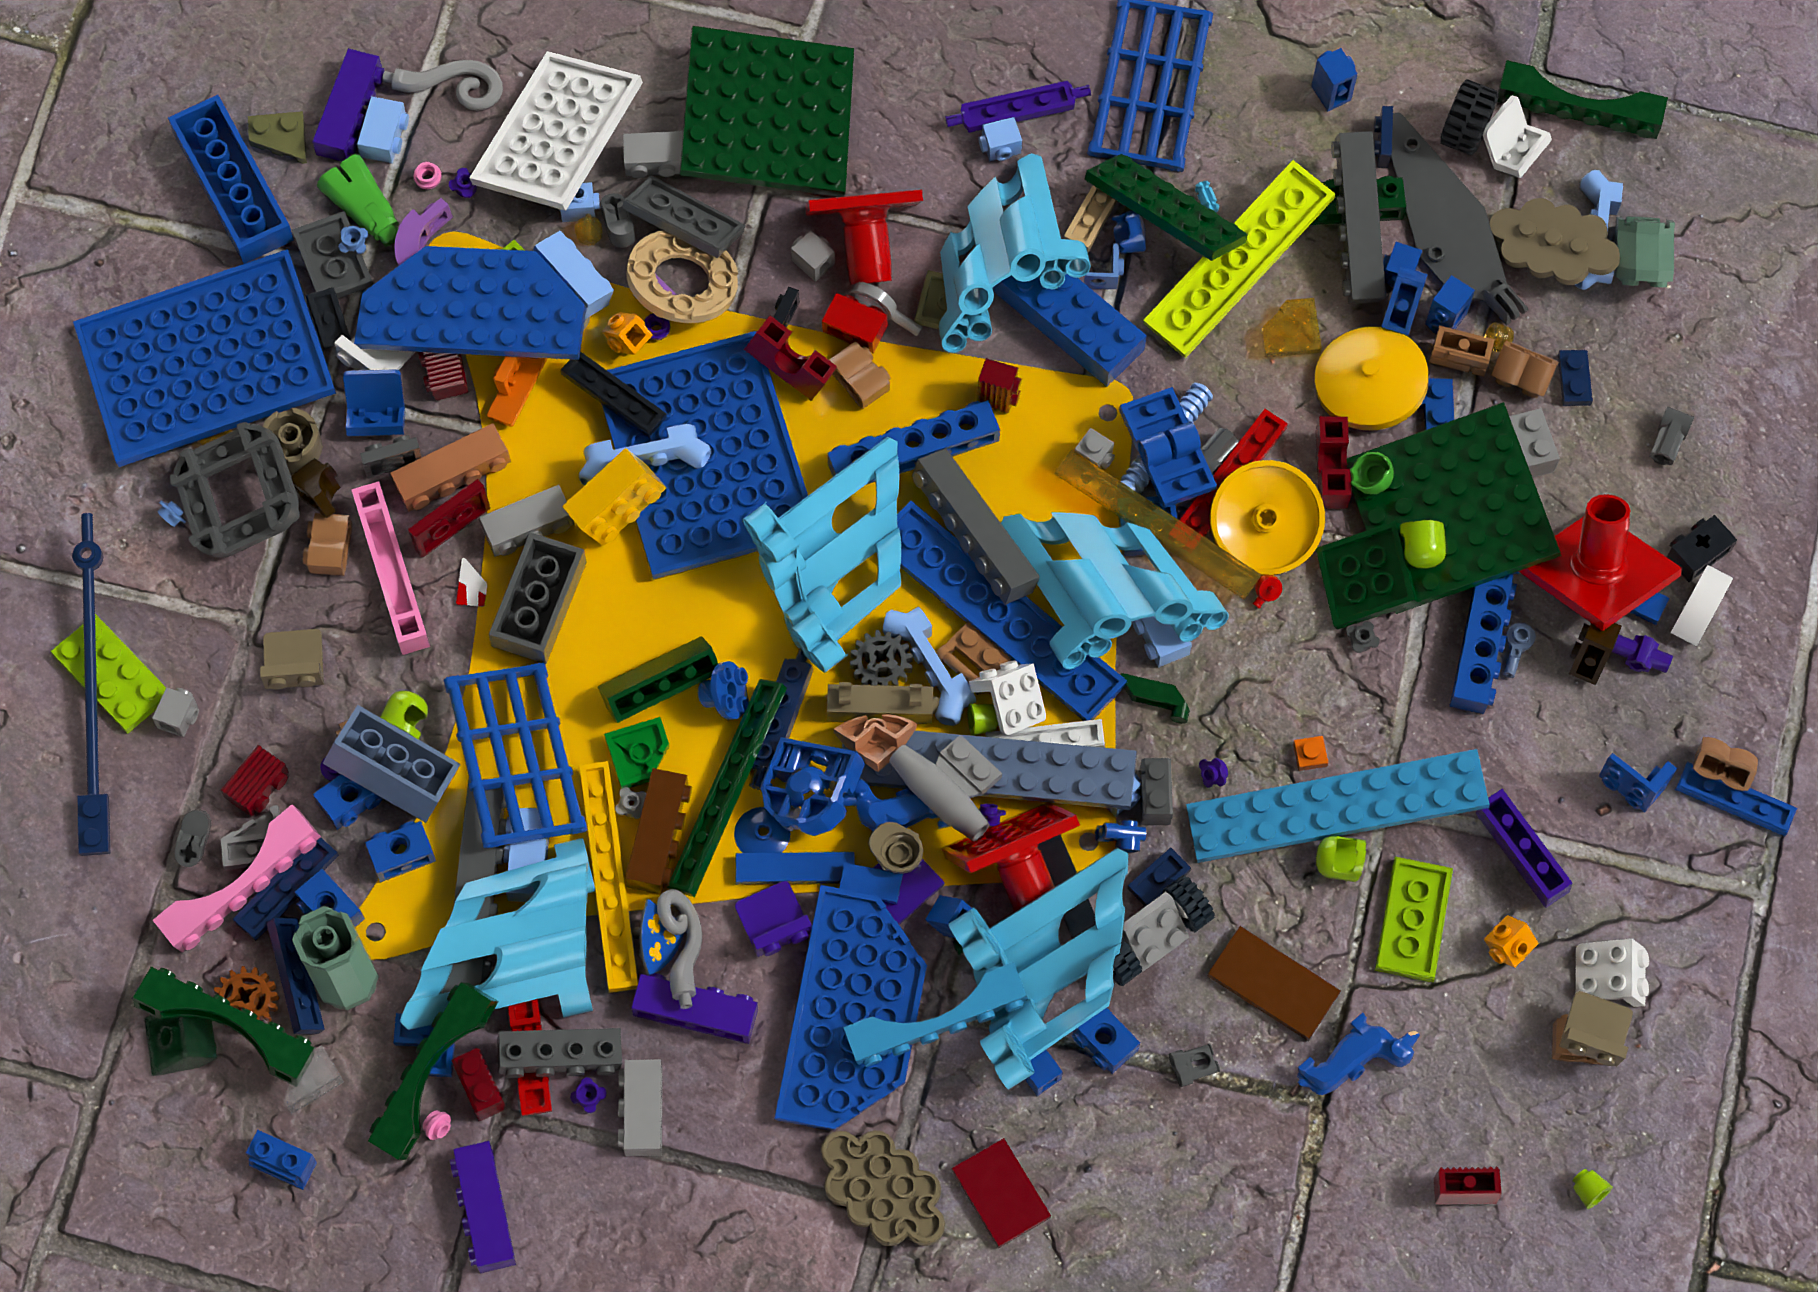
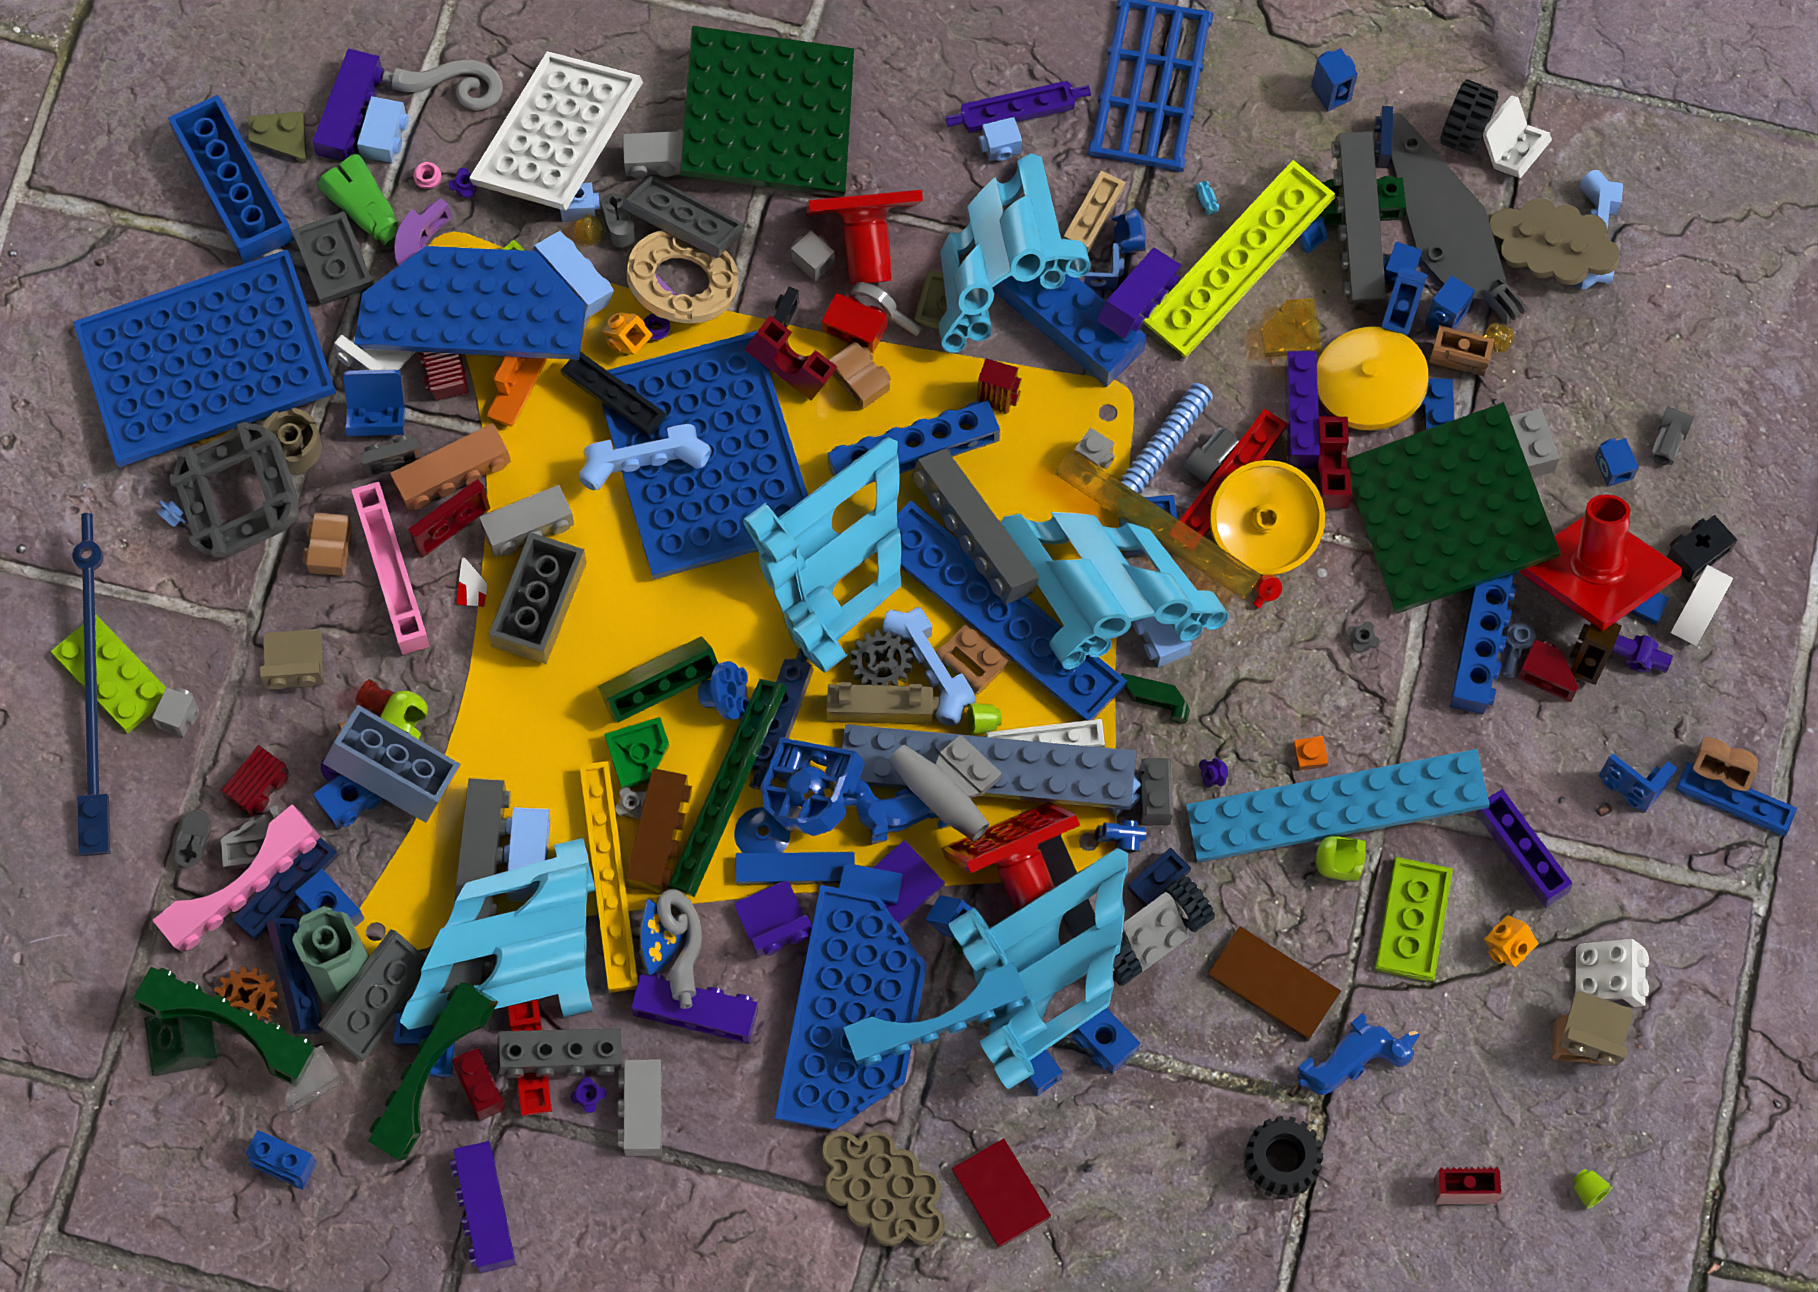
dark brown arch [291,458,341,518] -> none
black plate [306,287,351,350] -> none
medium blue plate [339,226,368,254] -> none
blue brick [365,821,436,883] -> none
bright pink plate [422,1110,451,1140] -> none
blue door [443,663,588,848] -> none
yellow brick [562,448,666,546] -> none
nougat brick [834,714,917,772] -> none
dark tan hat [868,822,923,874] -> none
white bracket [969,660,1046,735] -> none
dark purple plate [979,803,1006,826] -> none
dark green plate [1084,154,1248,261] -> none
blue plate [1119,387,1217,508] -> none
dark grey piece [1169,1044,1220,1087] -> none
dark green plate [1316,521,1418,630] -> none
bright green hair [1350,452,1394,495] -> none
lime helmet [1400,520,1446,568] -> none
medium nougat brick [1491,341,1559,398] -> none
dark green arch [1497,60,1668,139] -> none
dark blue plate [1558,350,1593,406] -> none
sand green brick [1614,216,1675,287] -> none
none -> dark grey tile [318,929,426,1062]
none -> clear red wheel [355,679,395,717]
none -> dark purple brick [1097,247,1181,339]
none -> black tyre [1243,1116,1323,1199]
none -> dark purple brick [1285,351,1320,469]
none -> blue tile [1298,216,1328,254]
none -> dark red slope [1518,639,1578,702]
none -> blue brick [1595,438,1639,487]

